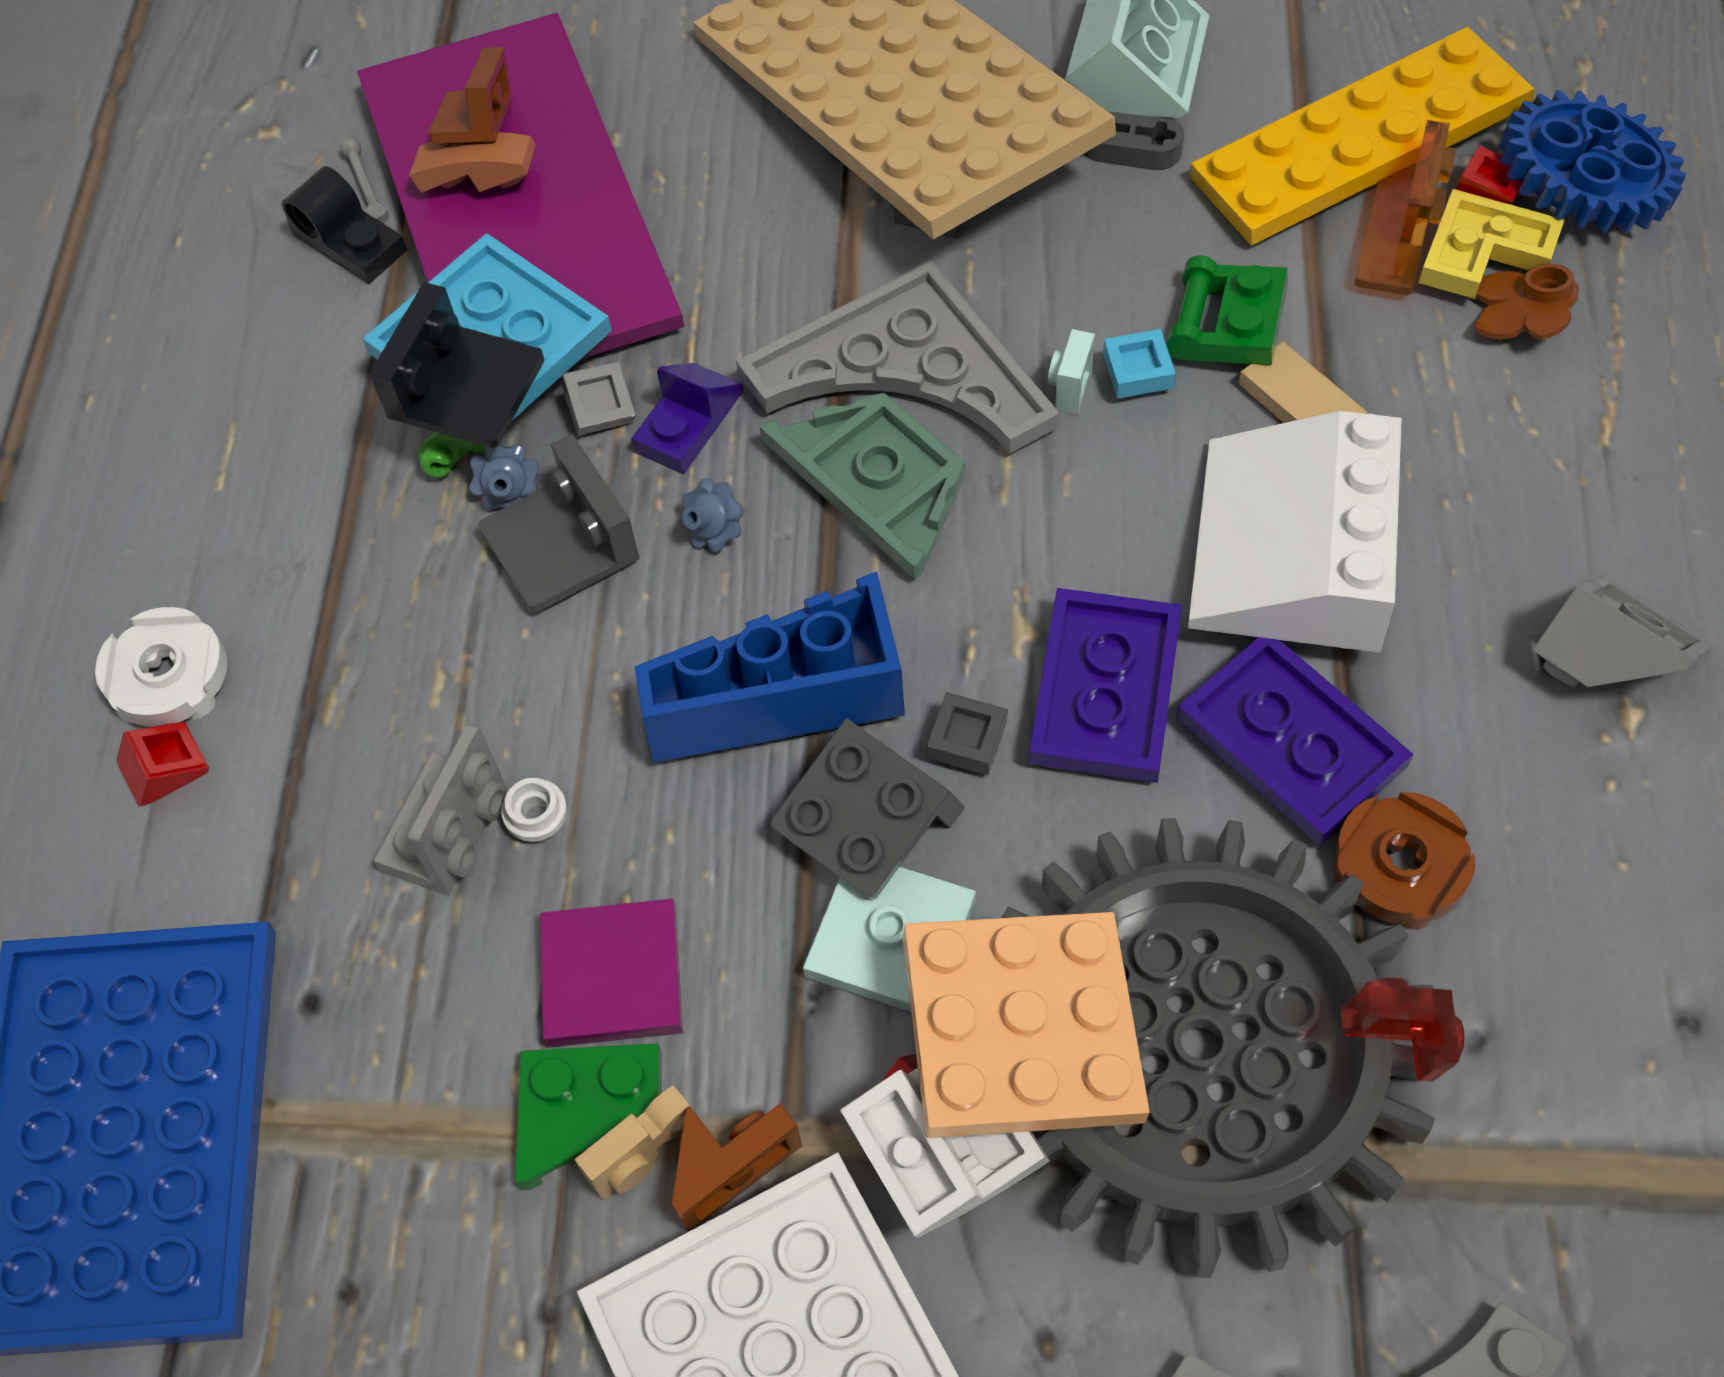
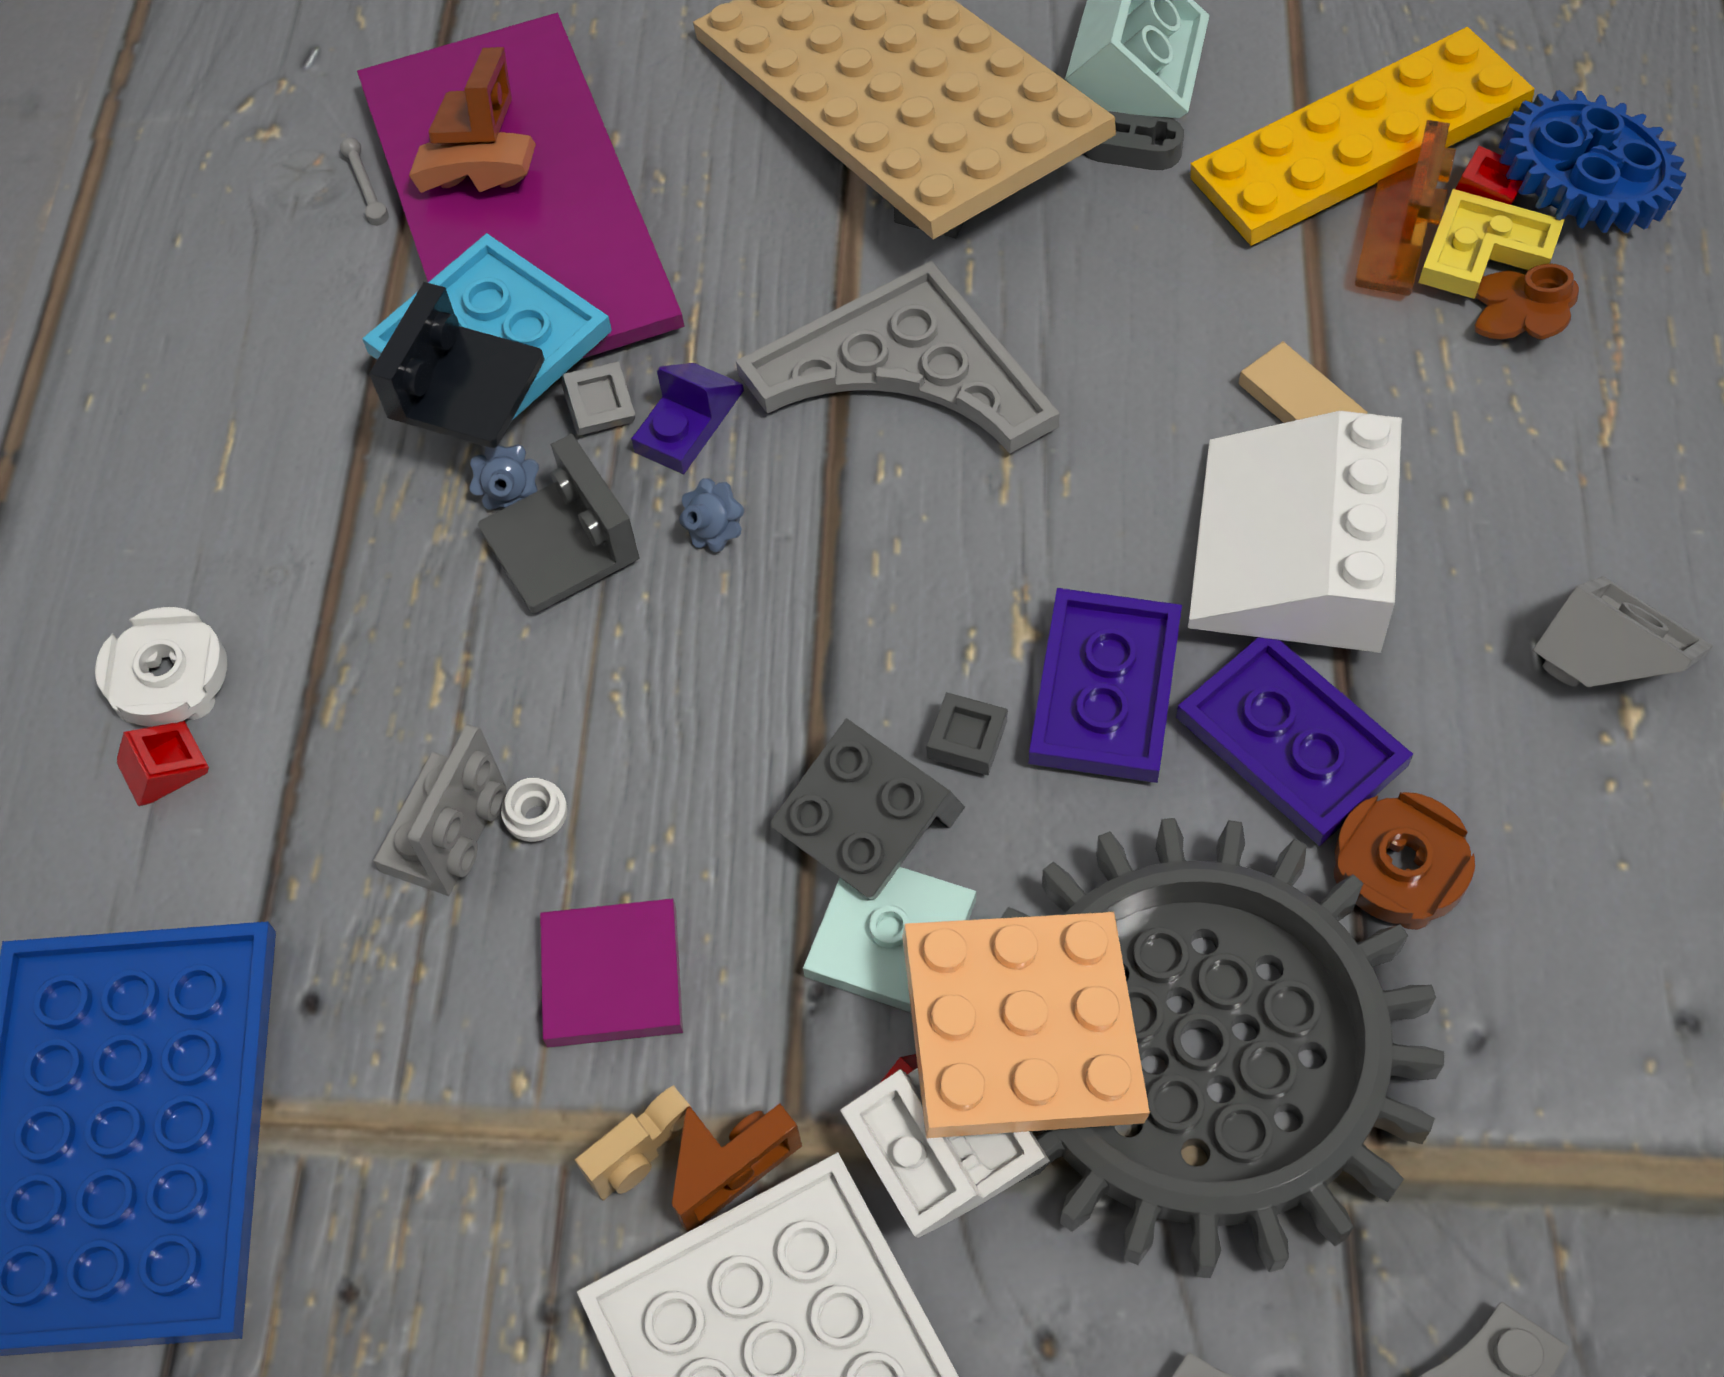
black plate [282,166,408,284] -> none
bright green arm [418,432,500,478] -> none
green wing [515,1043,662,1190] -> none
blue wedge [634,571,905,763] -> none
sand green wing [760,393,965,580] -> none
light aqua plate [1048,329,1095,415] -> none
medium azure plate [1103,329,1176,399] -> none
green plate [1166,255,1288,365] -> none
clear red bracket [1340,978,1465,1082] -> none

